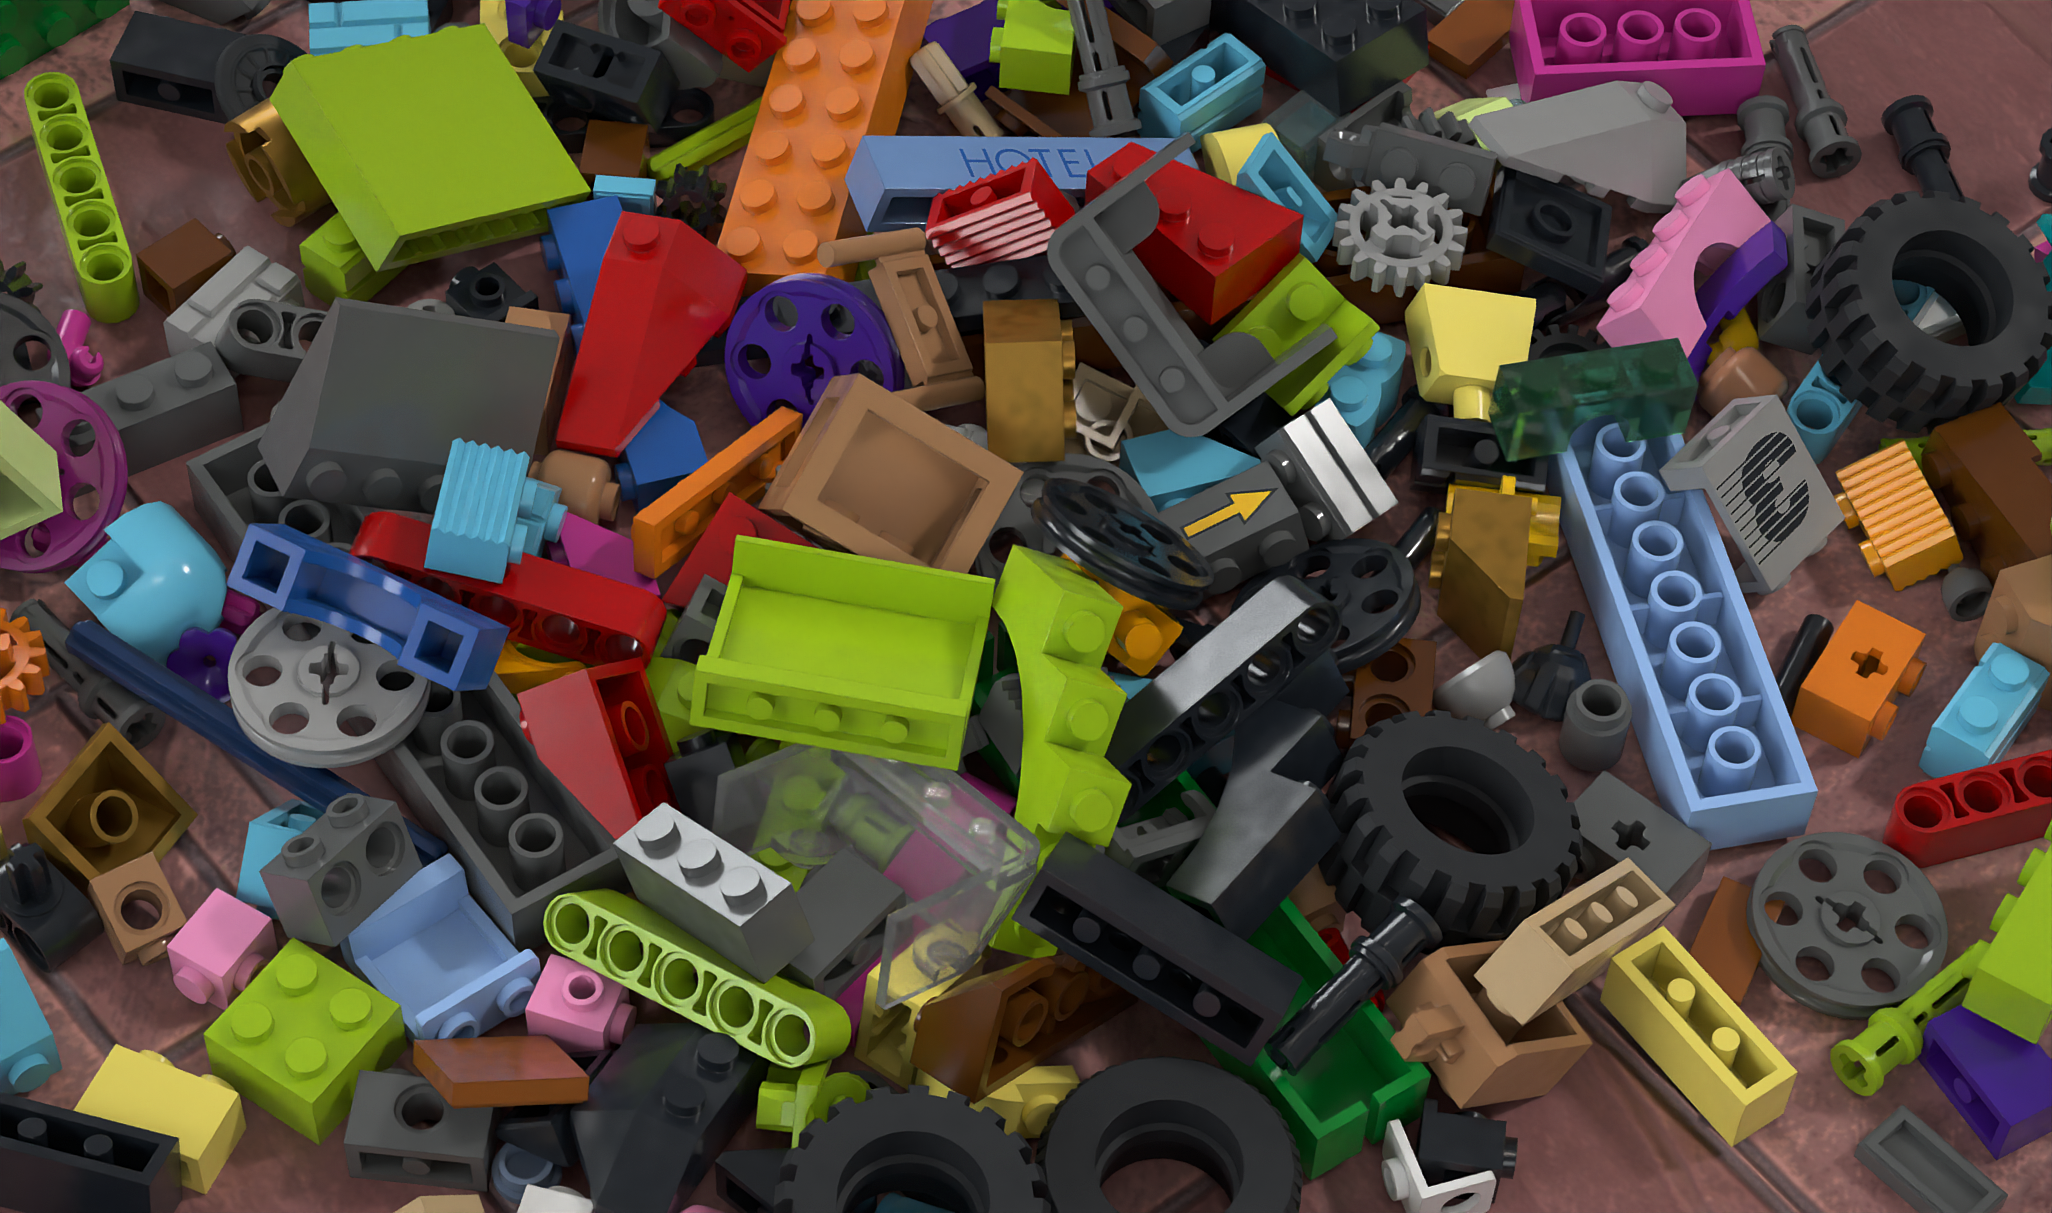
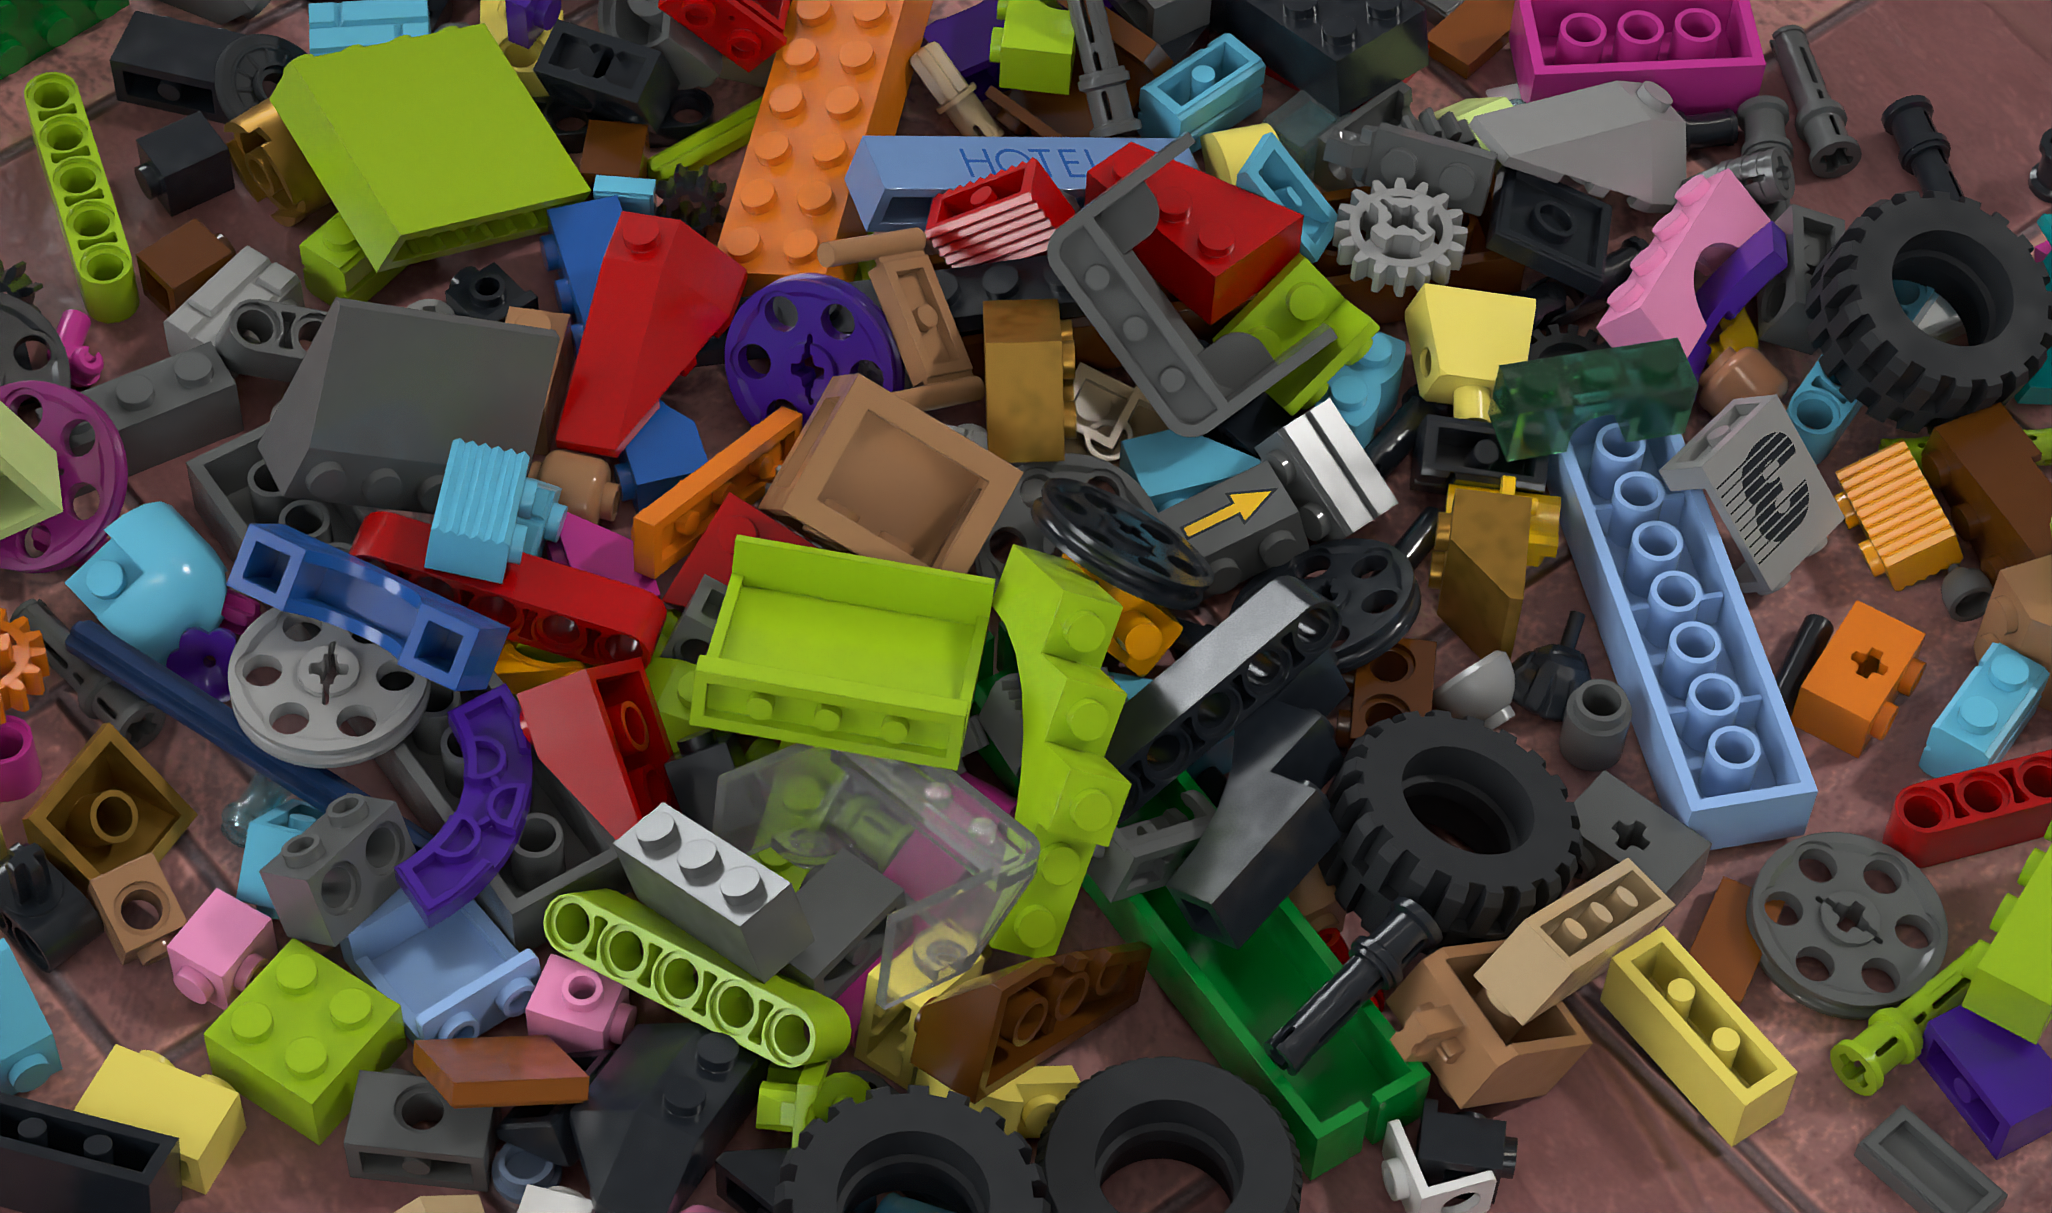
black brick [1011,831,1304,1067] -> none
none -> black brick [134,111,235,217]
none -> clear light blue pin [221,771,292,849]
none -> dark purple tile [394,683,533,929]
none -> black pin [1676,108,1739,156]

